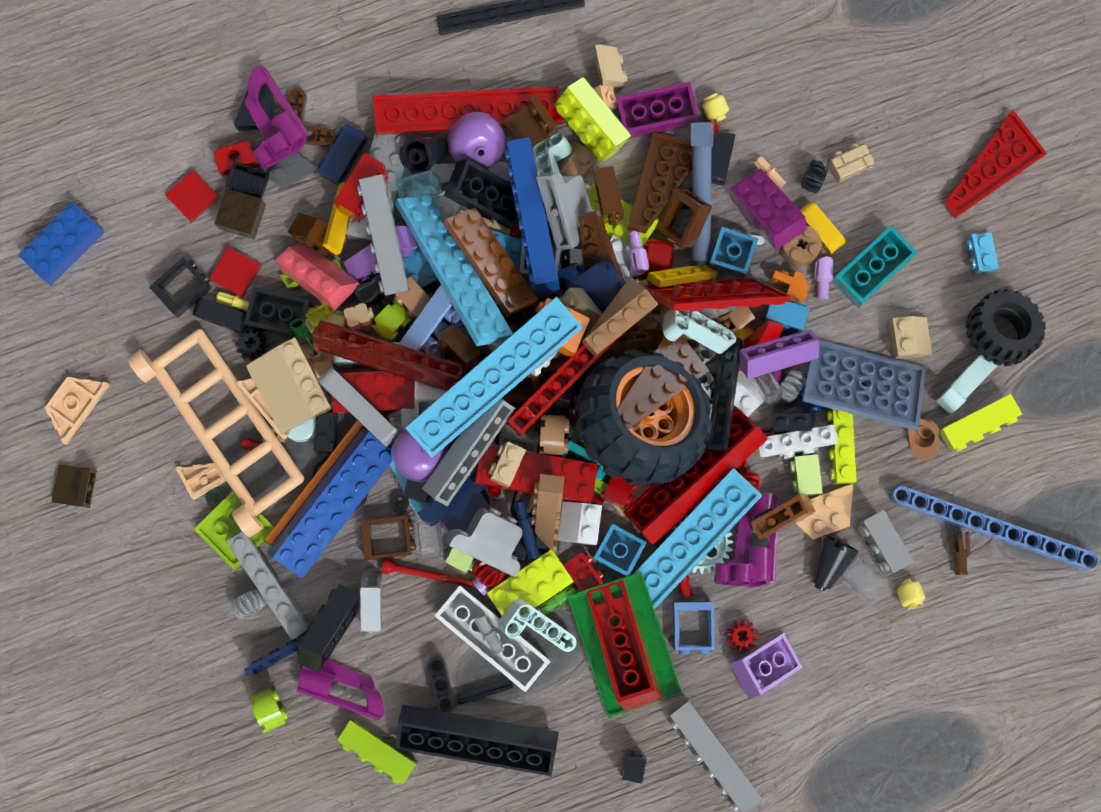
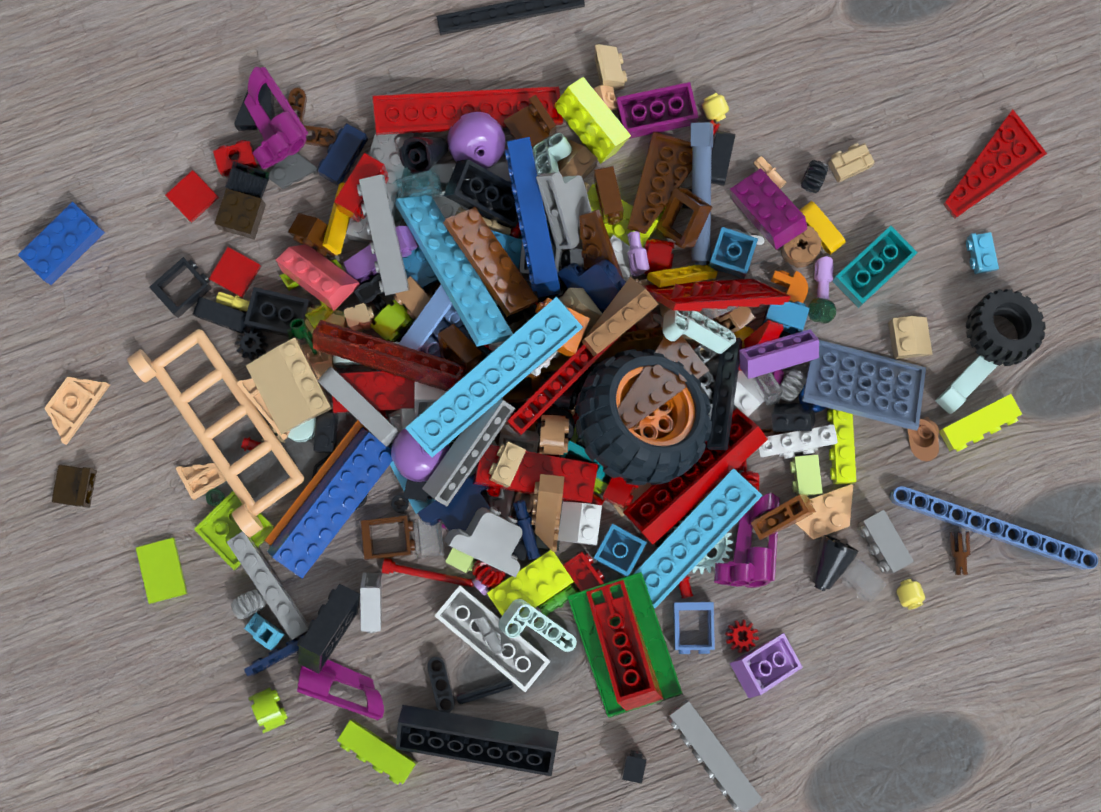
none -> lime tile [136,538,188,604]
none -> medium azure brick [244,613,284,650]
none -> clear green head [808,297,836,324]

